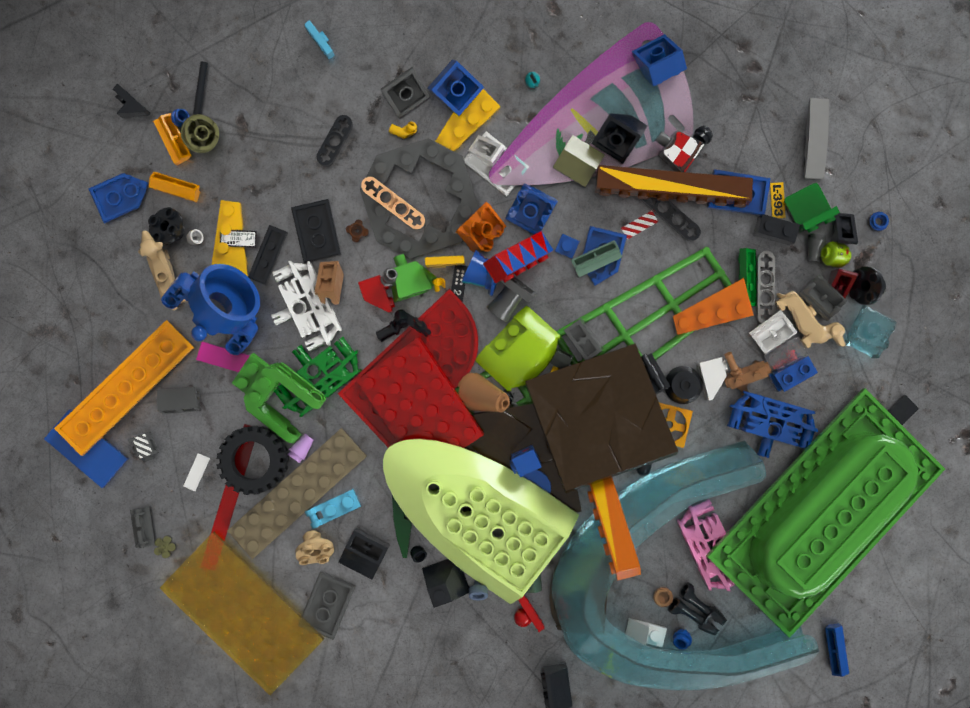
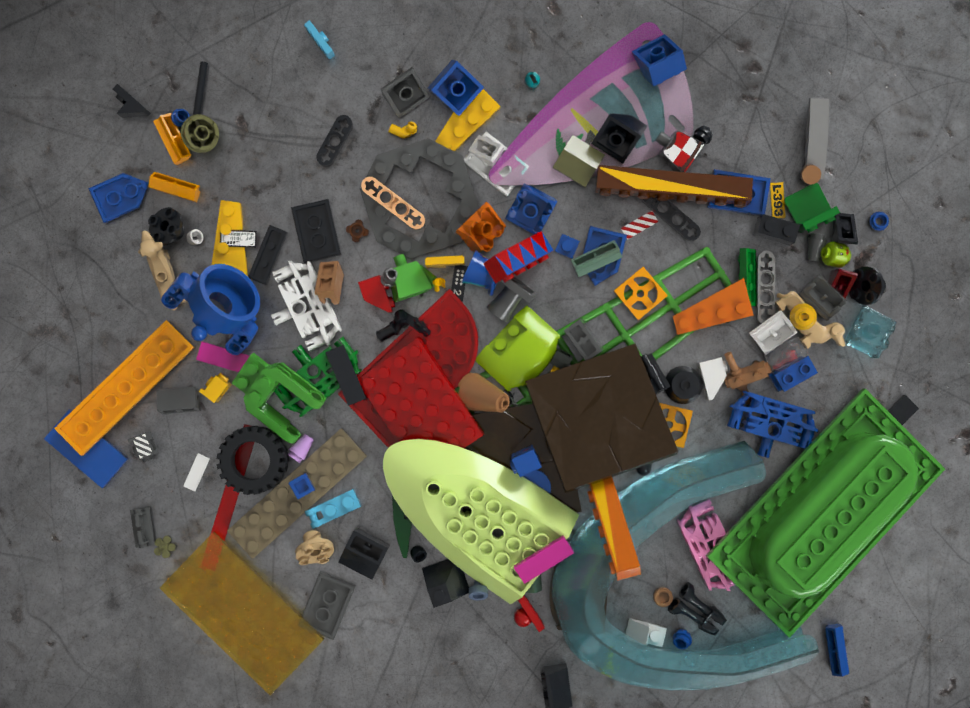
none -> yellow brick [199,372,232,403]
none -> blue plate [289,473,316,499]
none -> black tile [326,345,366,406]
none -> dark pink tile [514,535,574,584]
none -> light orange piece [613,266,668,321]
none -> yellow cone [790,304,817,330]
none -> medium nougat tile [800,165,821,184]

